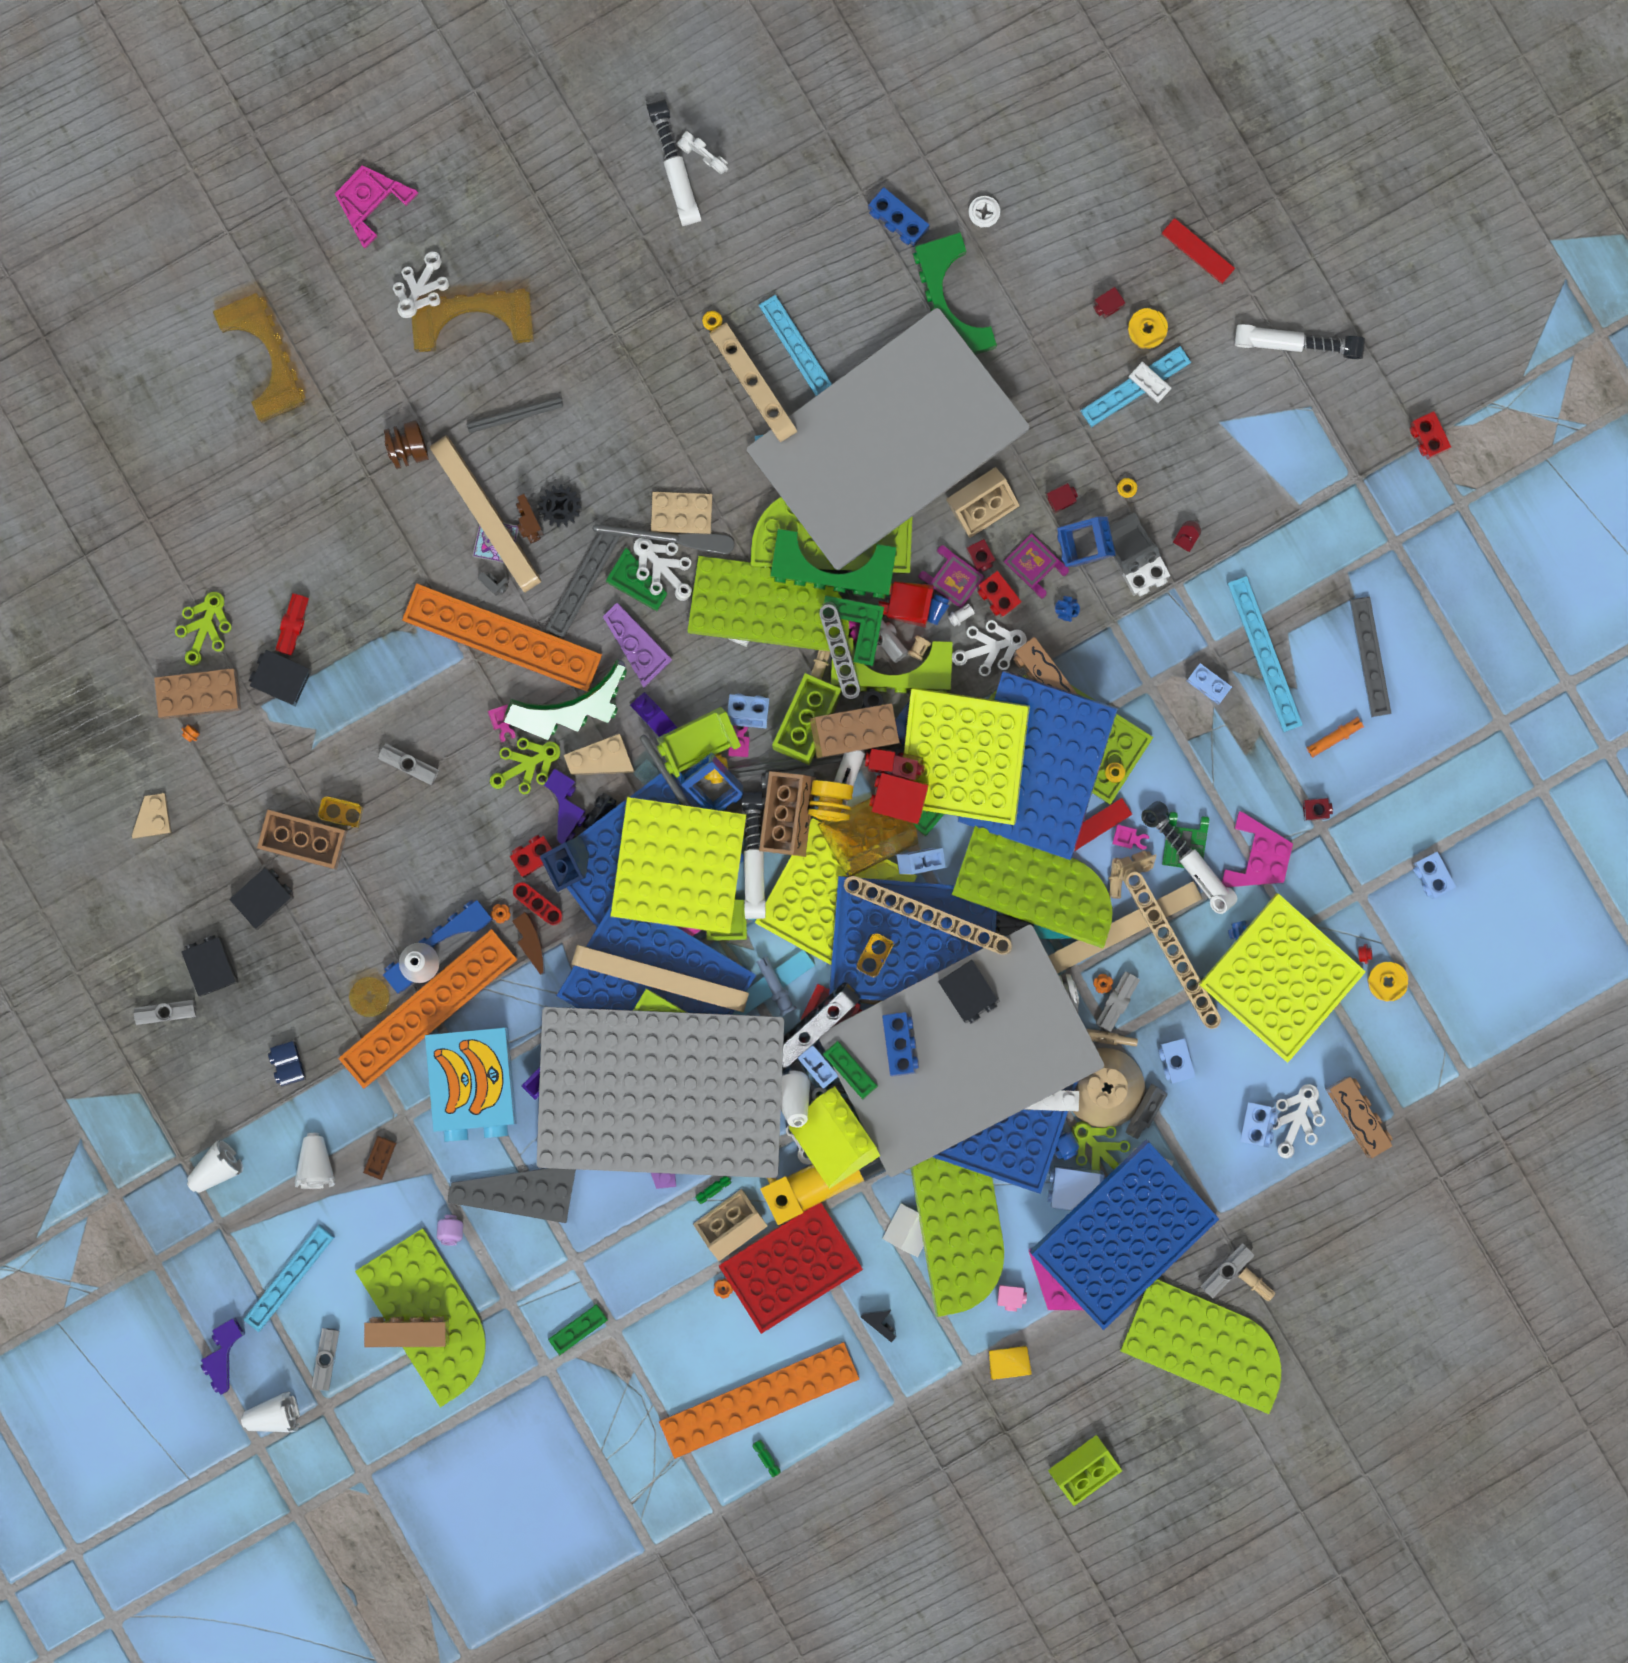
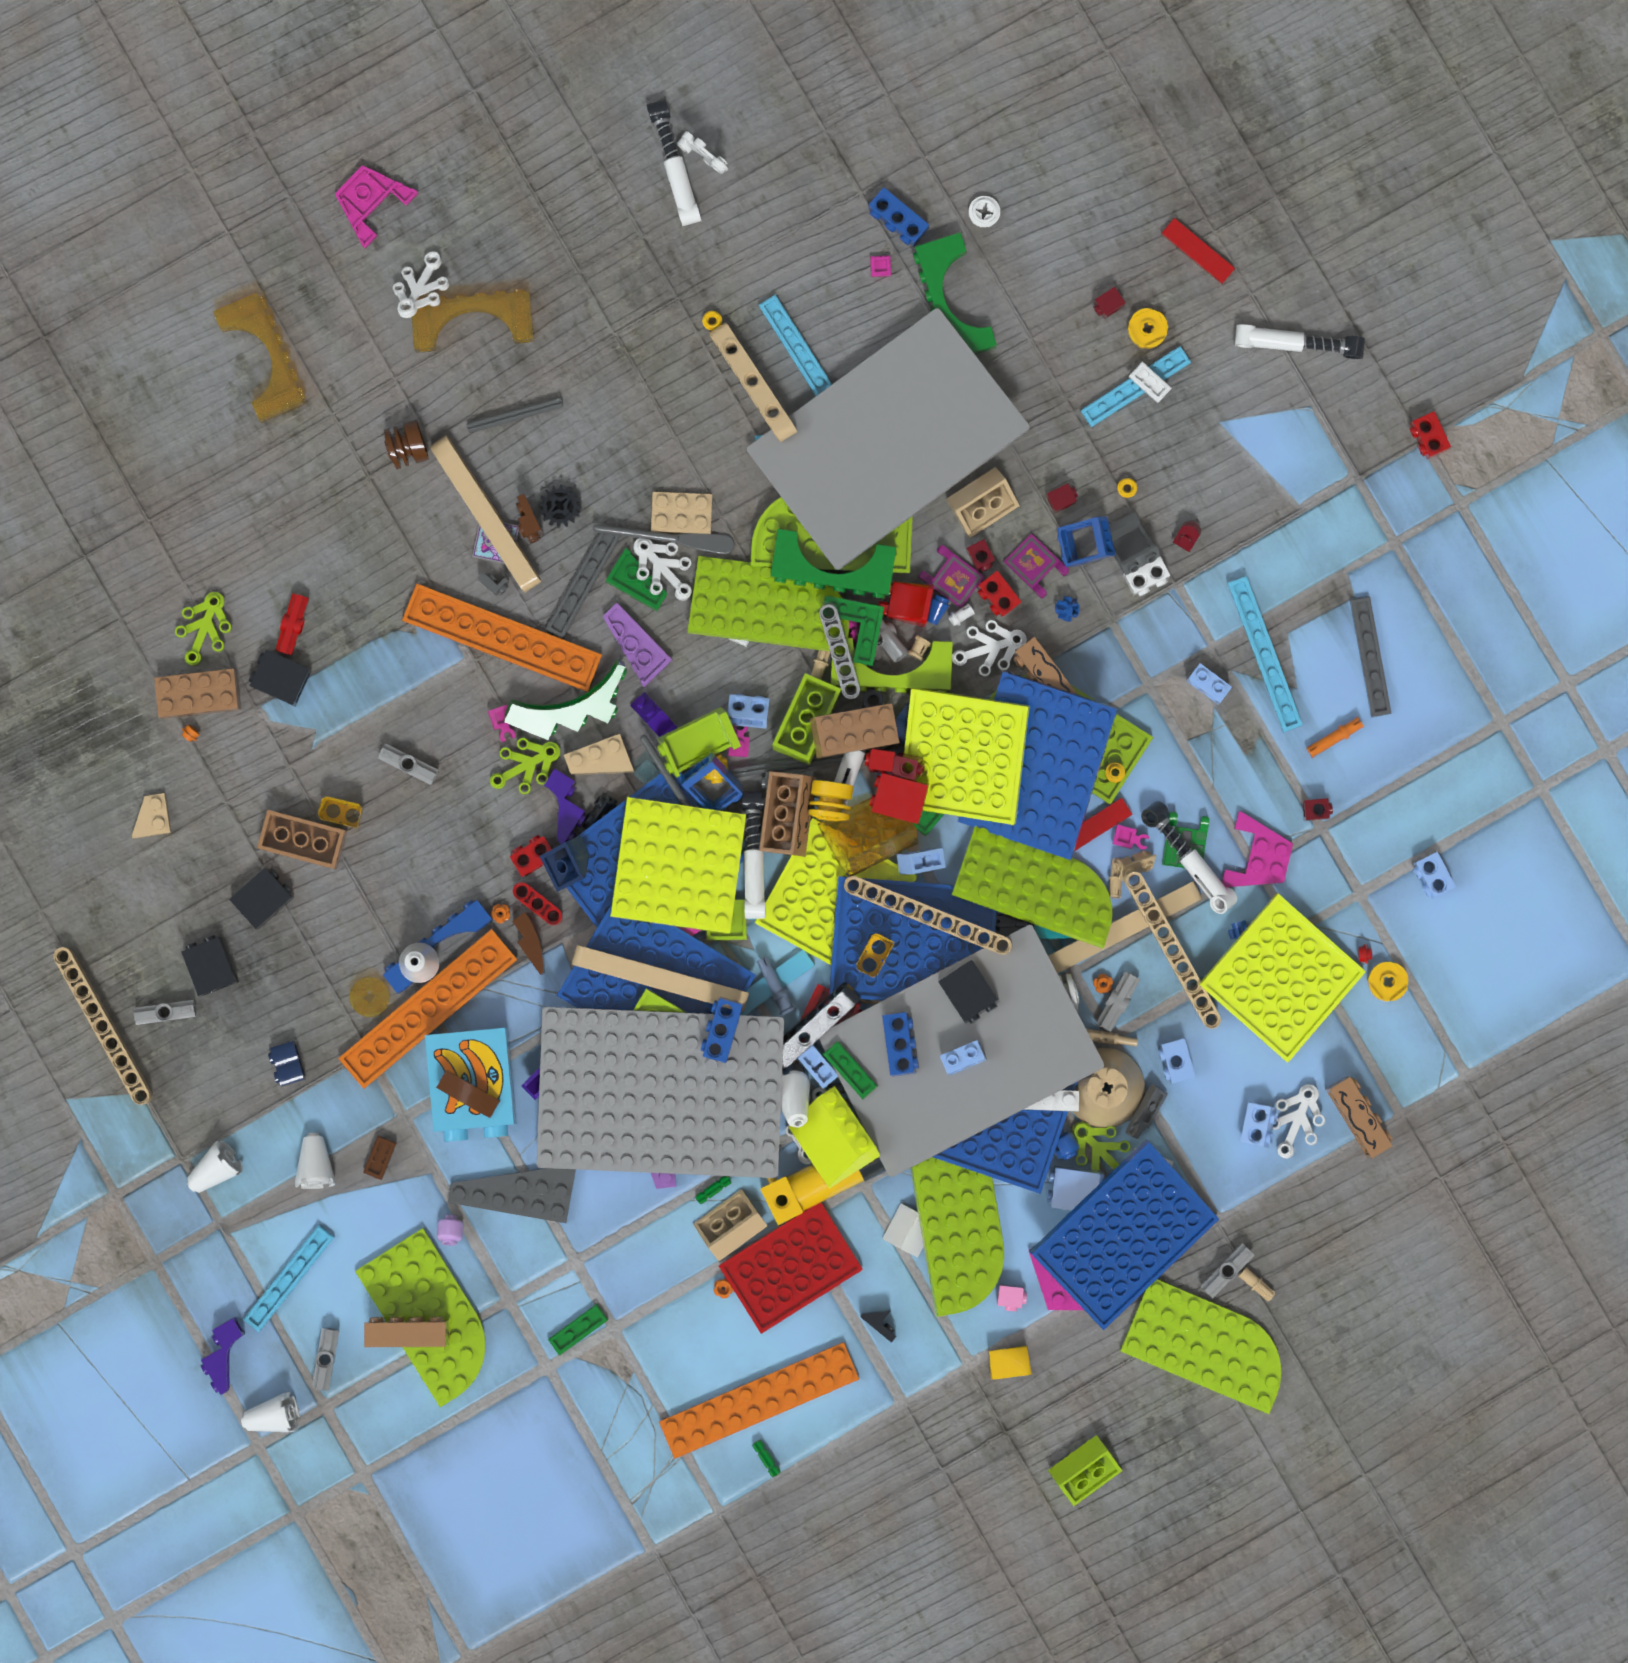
none -> tan beam [53,947,153,1105]
none -> reddish brown slope [436,1070,500,1118]
none -> blue brick [700,997,744,1063]
none -> dark pink tile [870,256,891,277]
none -> light blue brick [940,1040,987,1076]

